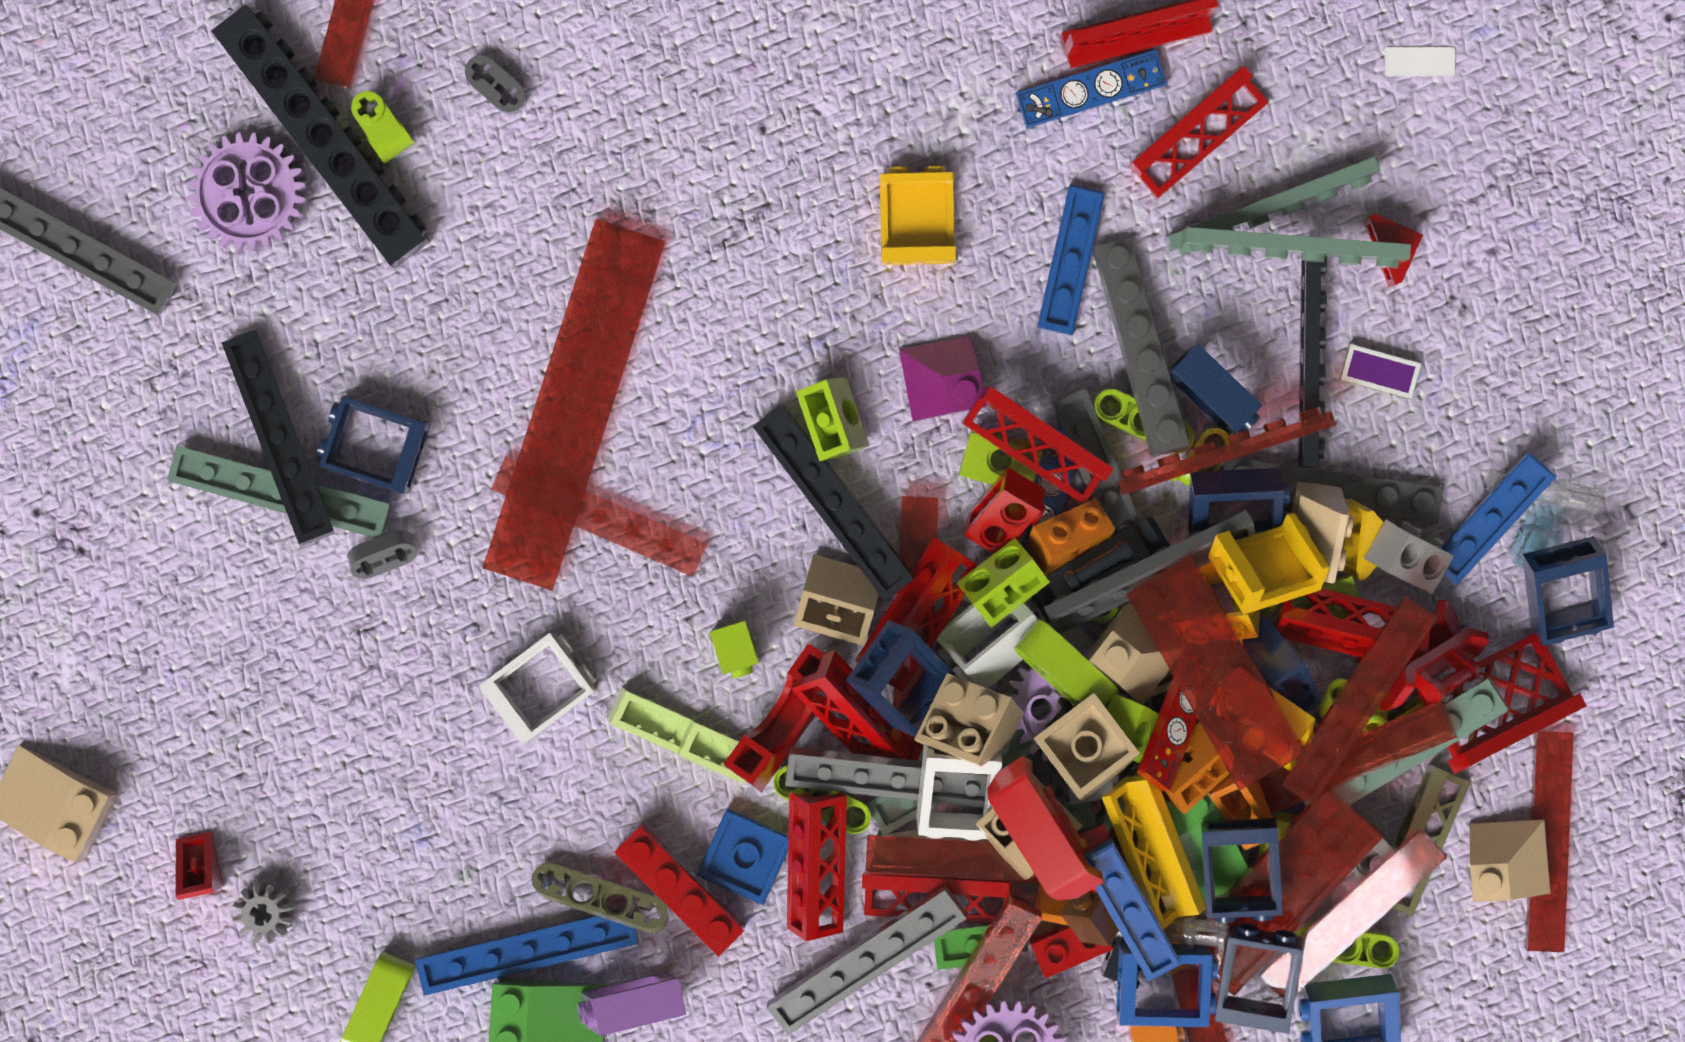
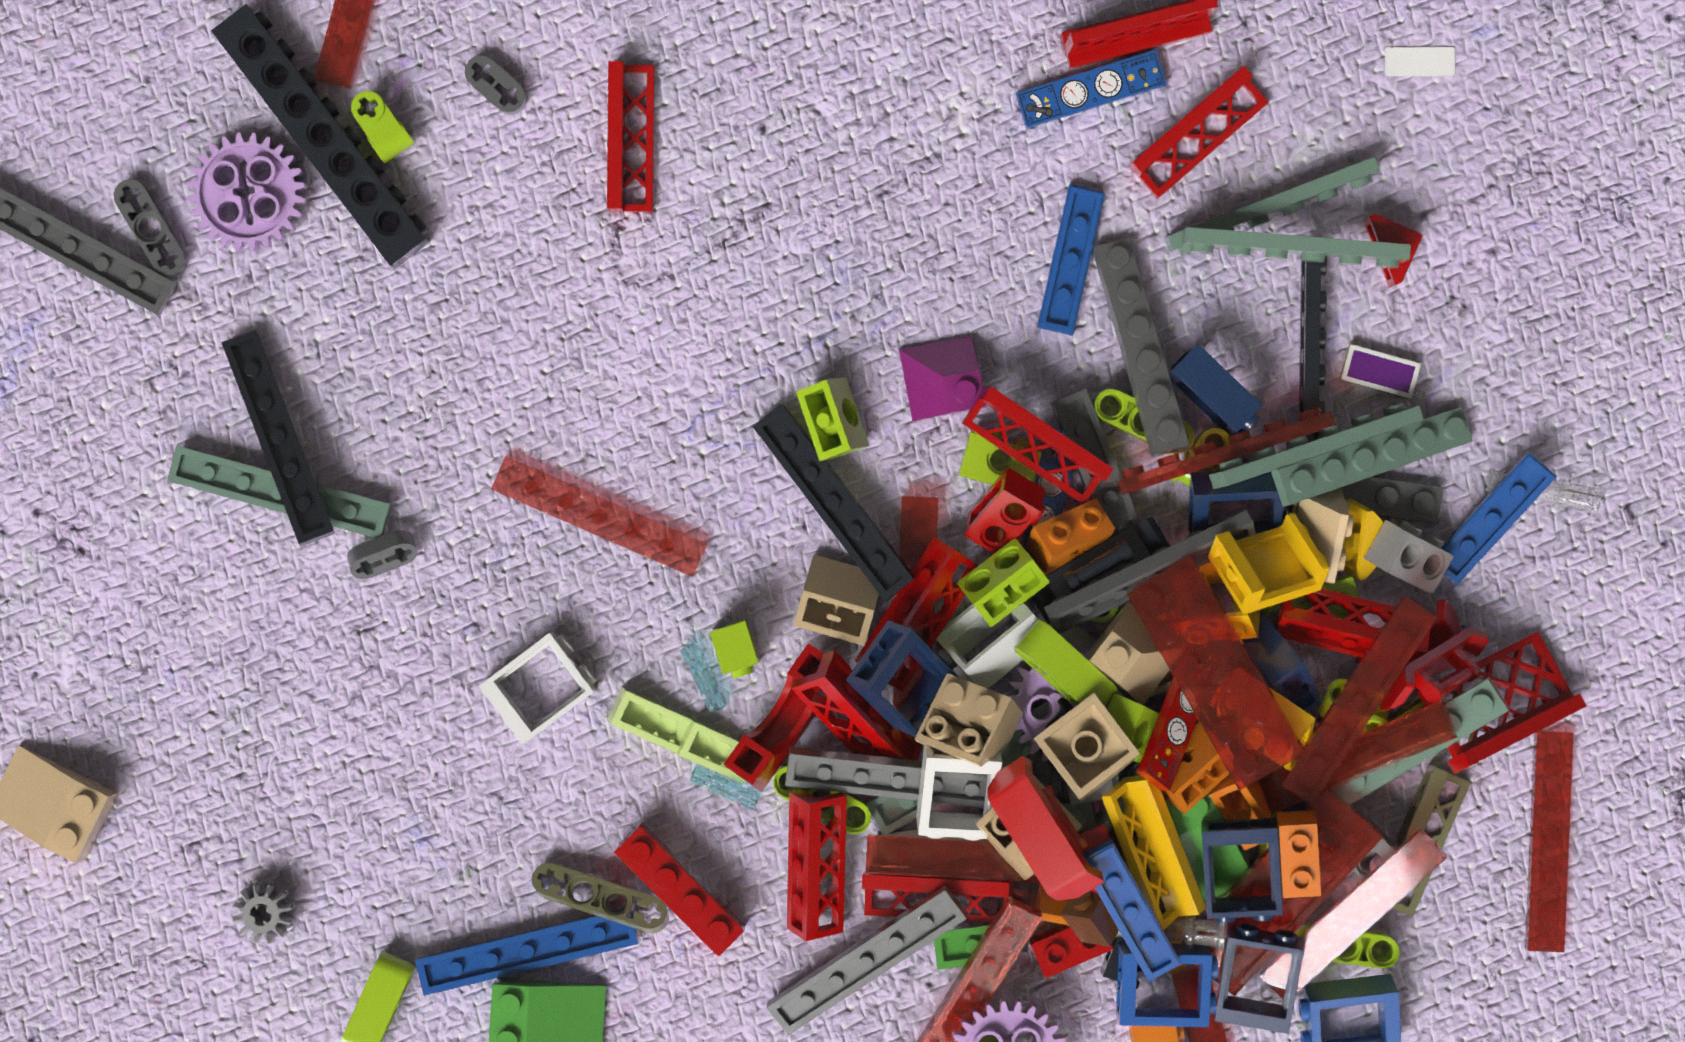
red slope [175,831,224,900] -> none
dark blue window [317,396,431,494] -> none
clear red plate [482,218,666,591] -> none
medium lavender window [577,972,686,1036] -> none
blue plate [696,808,788,906] -> none
yellow panel [880,166,956,265] -> none
tan slope [1469,819,1551,902] -> none
clear light blue head [1508,518,1564,569] -> none
dark blue window [1522,536,1614,646] -> none
none -> dark grey beam [114,179,188,277]
none -> red fence [607,61,655,213]
none -> clear light blue axle [681,642,727,712]
none -> clear light blue axle [690,764,760,809]
none -> sand green plate [1209,402,1424,489]
none -> sand green plate [1271,406,1473,507]
none -> orange brick [1276,810,1321,898]

